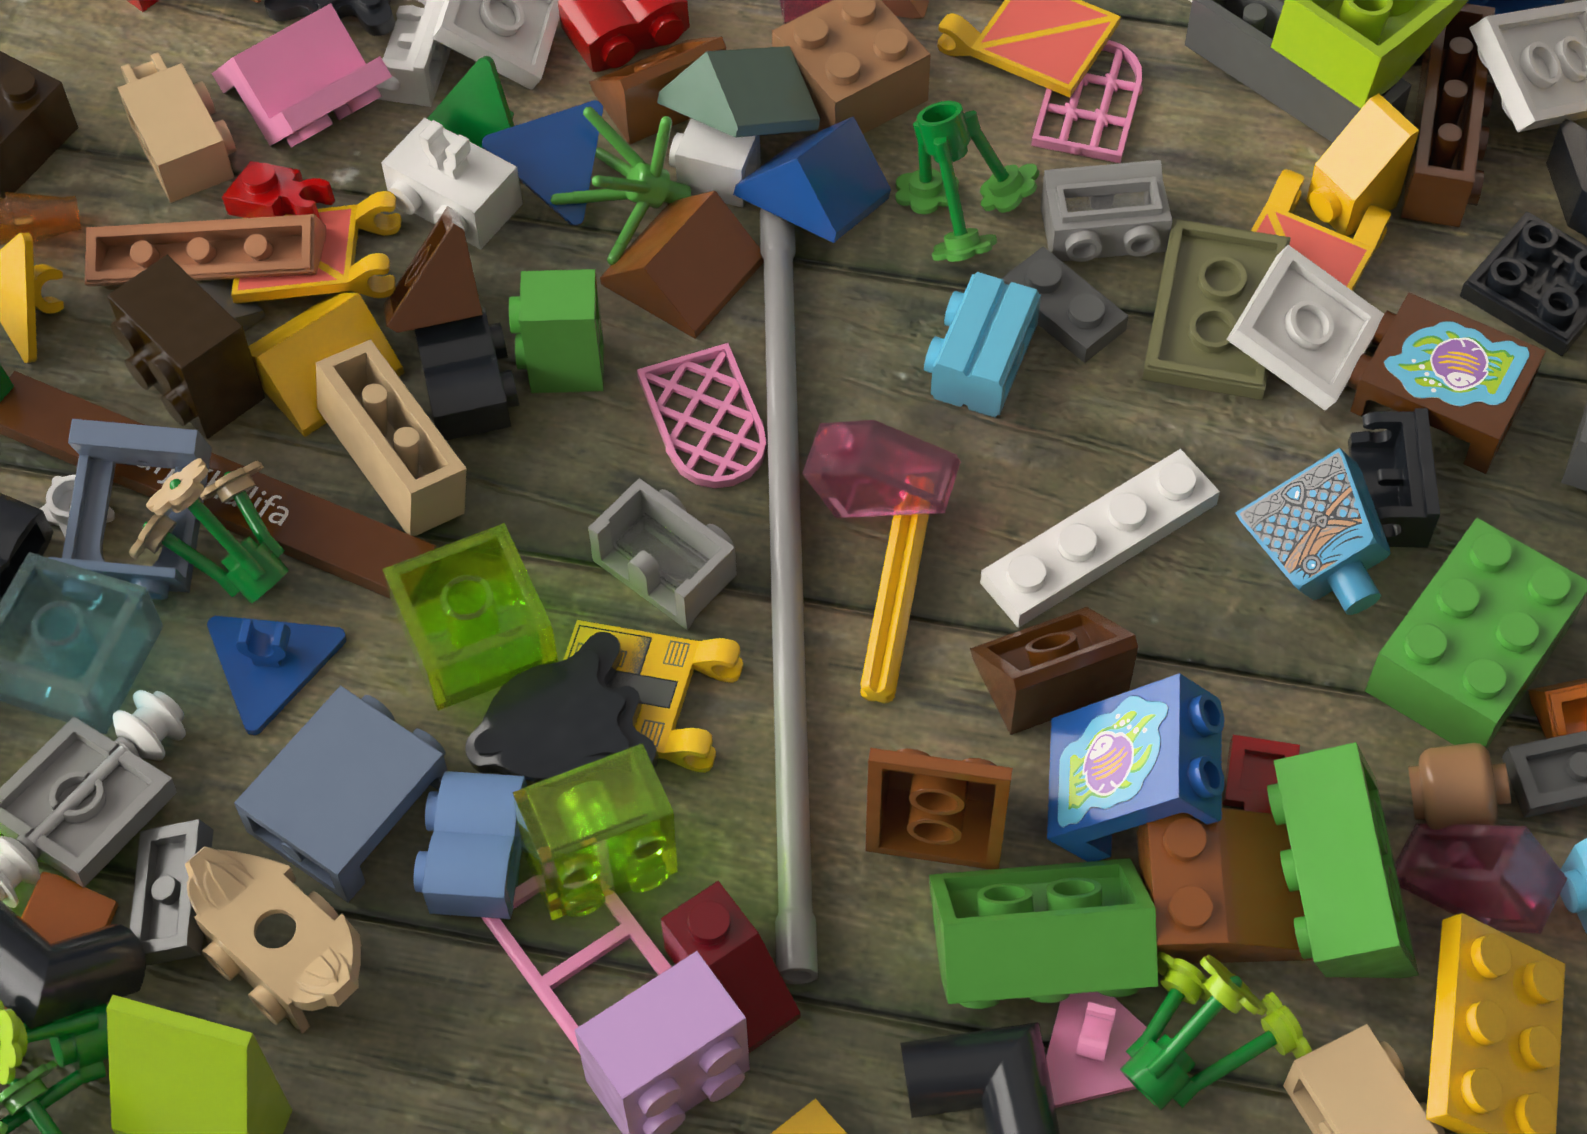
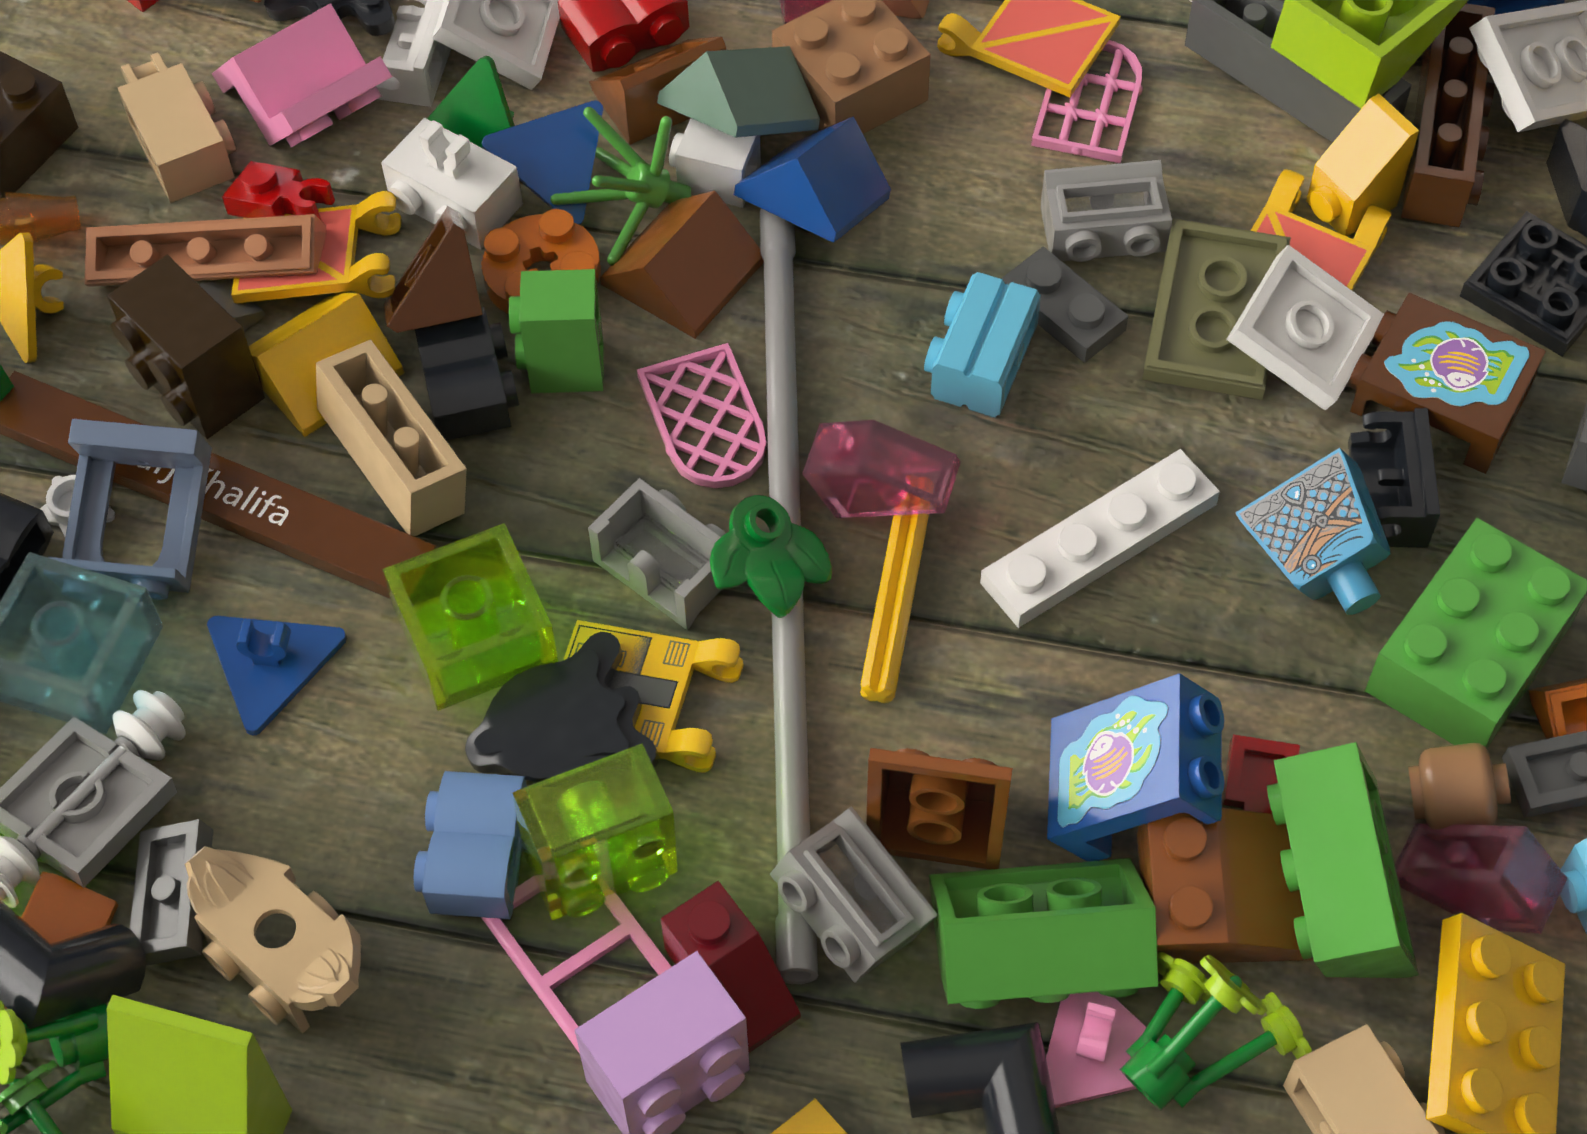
plant [129,458,289,603] -> none
sand blue panel [234,685,448,903] -> none
plant [895,101,1040,262] -> none
reddish brown slope [970,607,1138,735] -> none
none -> orange plate [481,209,601,314]
none -> green plate [710,495,832,618]
none -> light grey window [770,806,938,983]

